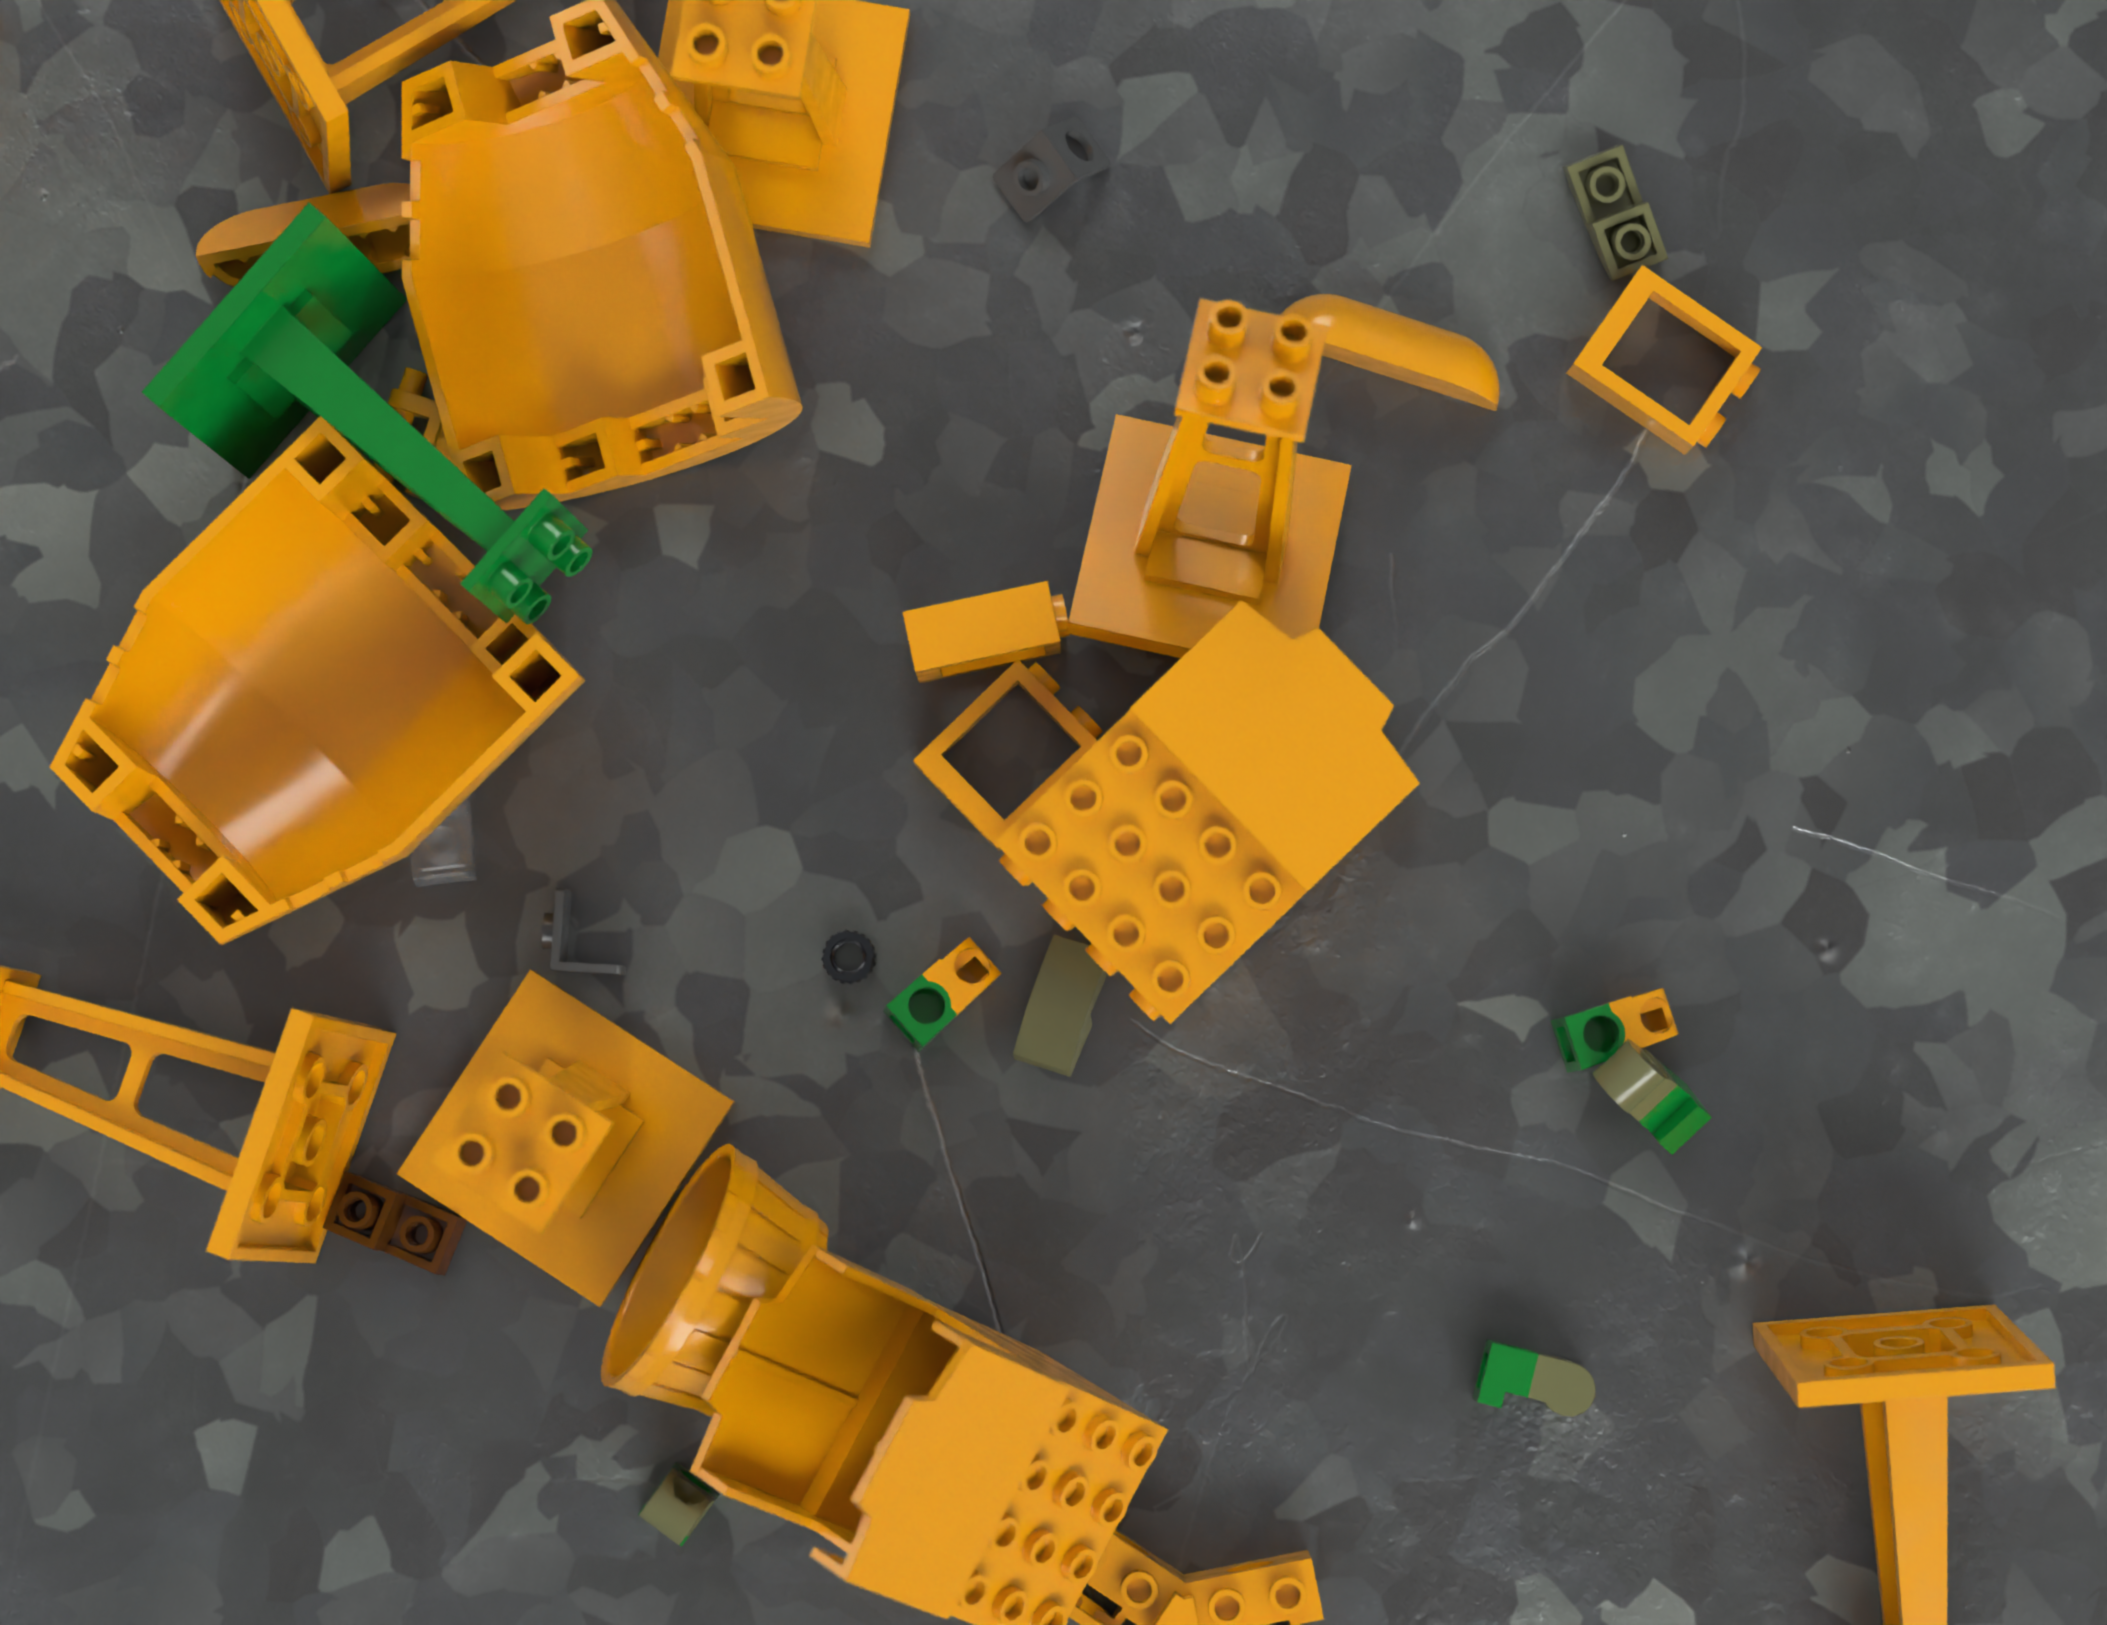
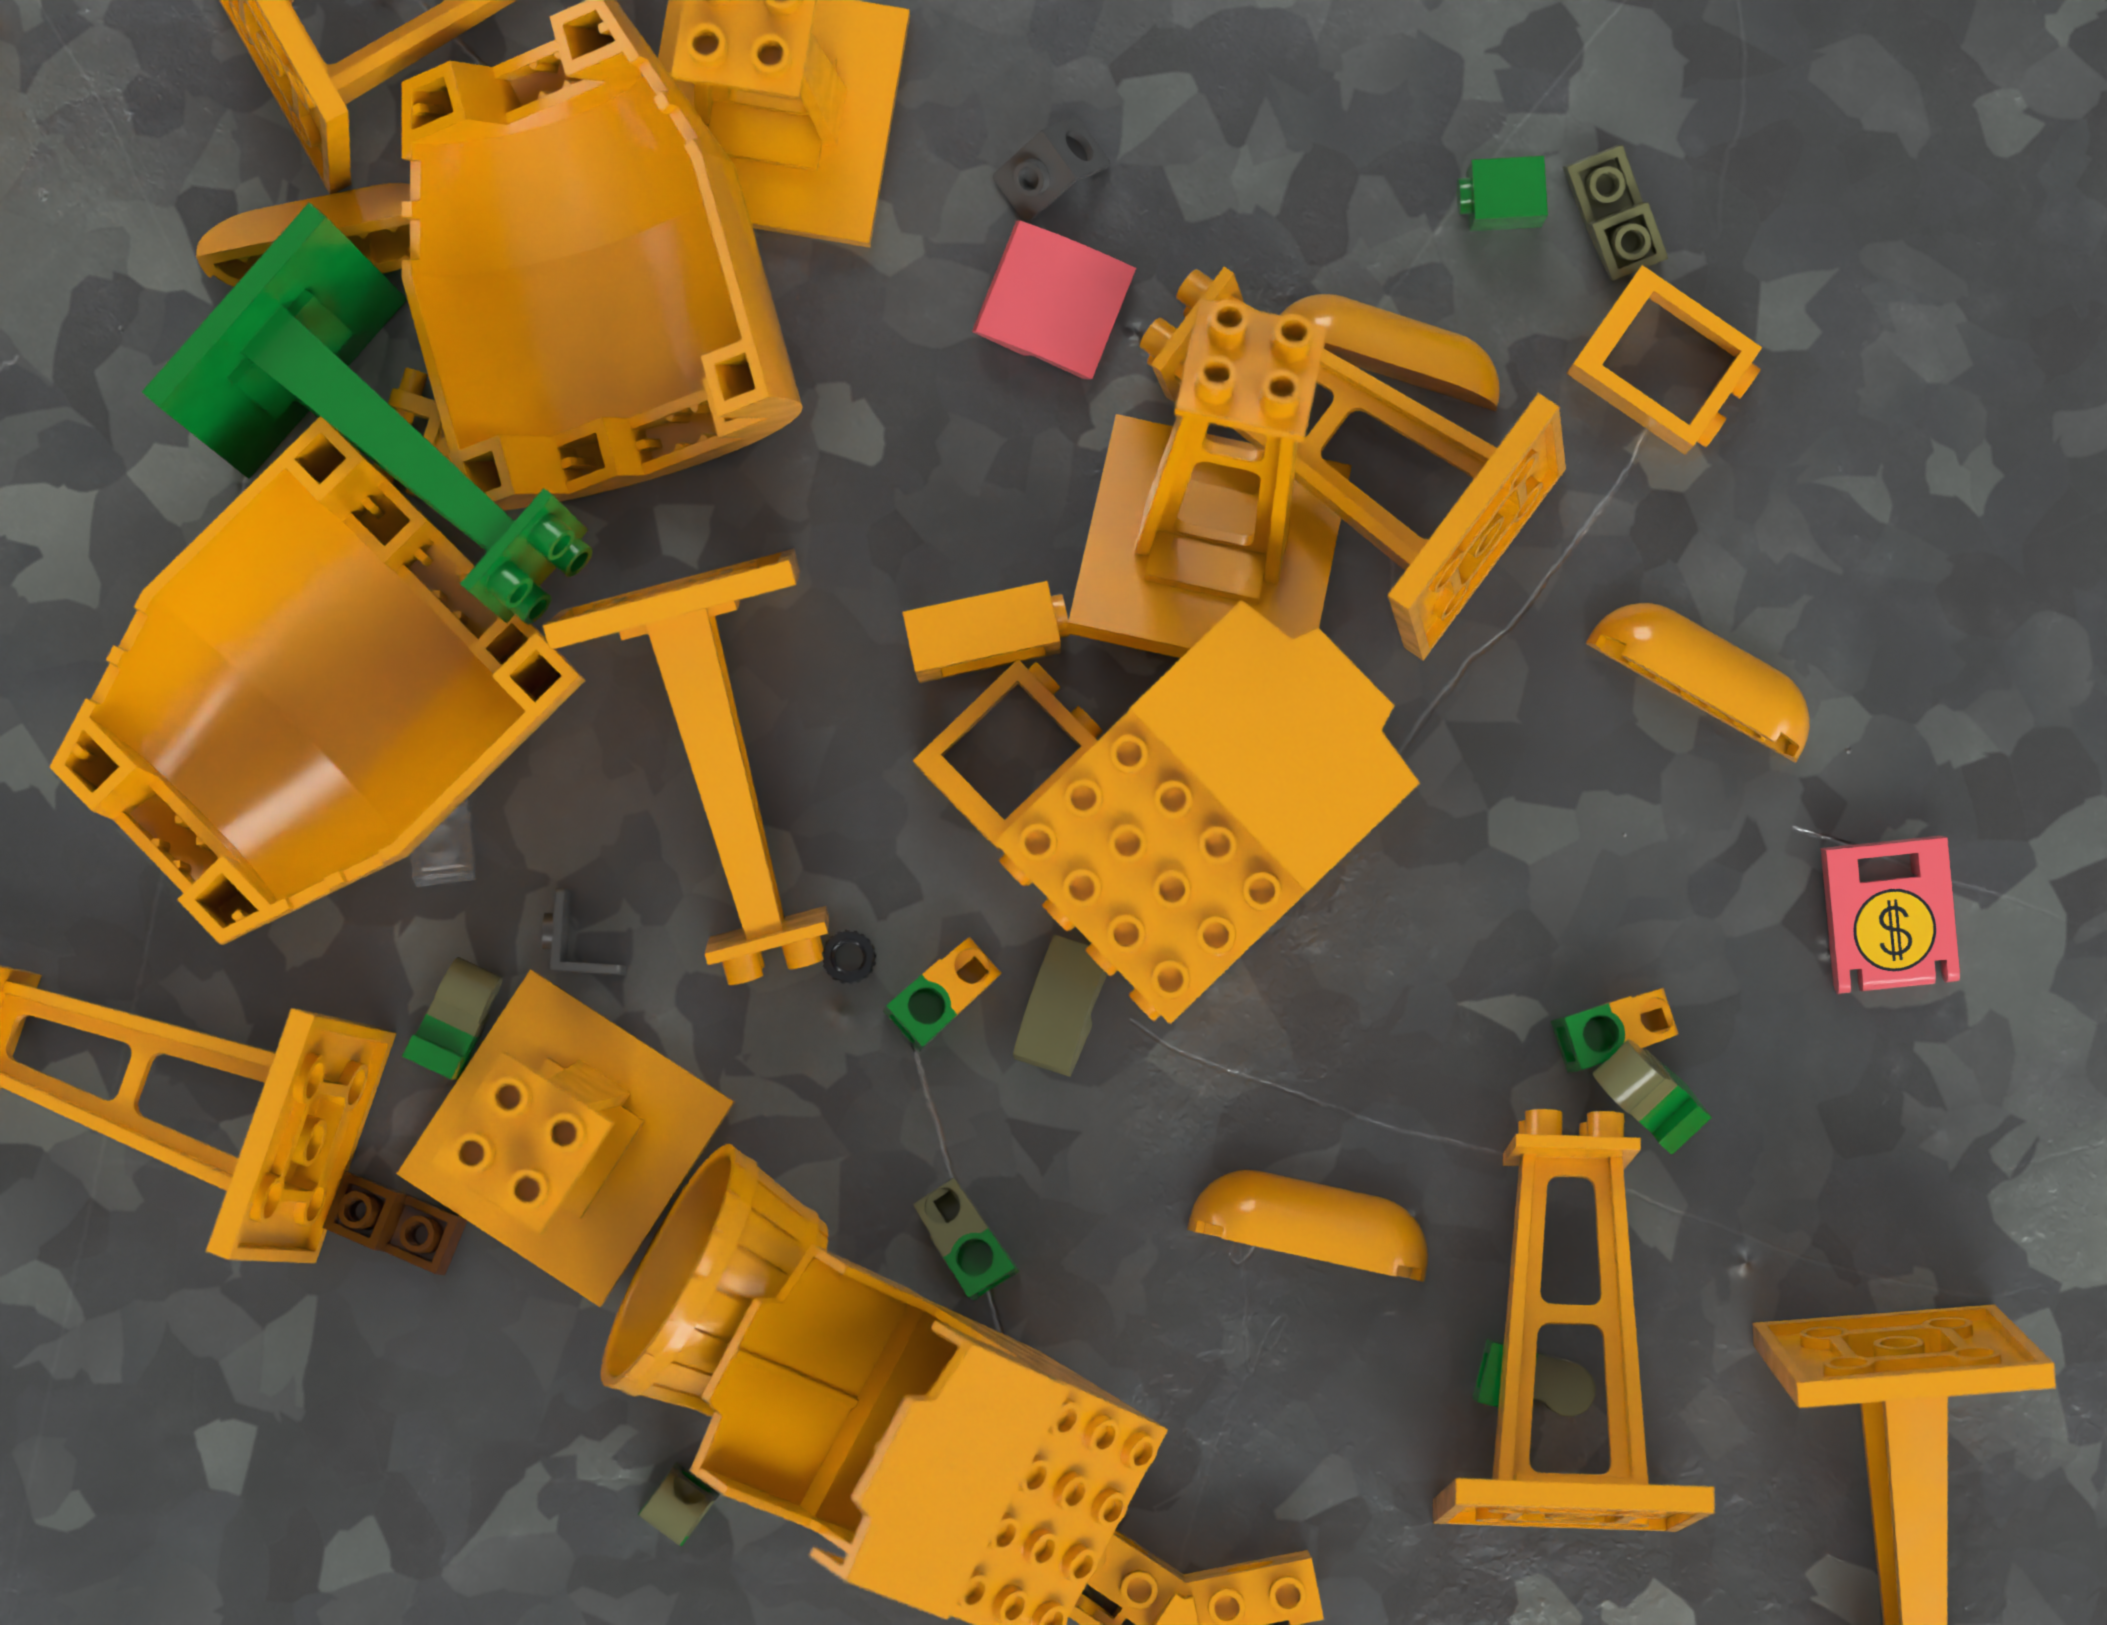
none -> leg [402,957,503,1080]
none -> light orange piece [543,548,829,985]
none -> leg [913,1177,1020,1301]
none -> coral slope [972,221,1136,379]
none -> light orange piece [1140,267,1566,661]
none -> light orange brick [1187,1170,1428,1282]
none -> light orange piece [1433,1109,1714,1532]
none -> green brick [1457,156,1548,231]
none -> light orange brick [1585,603,1810,763]
none -> coral container [1820,836,1960,994]

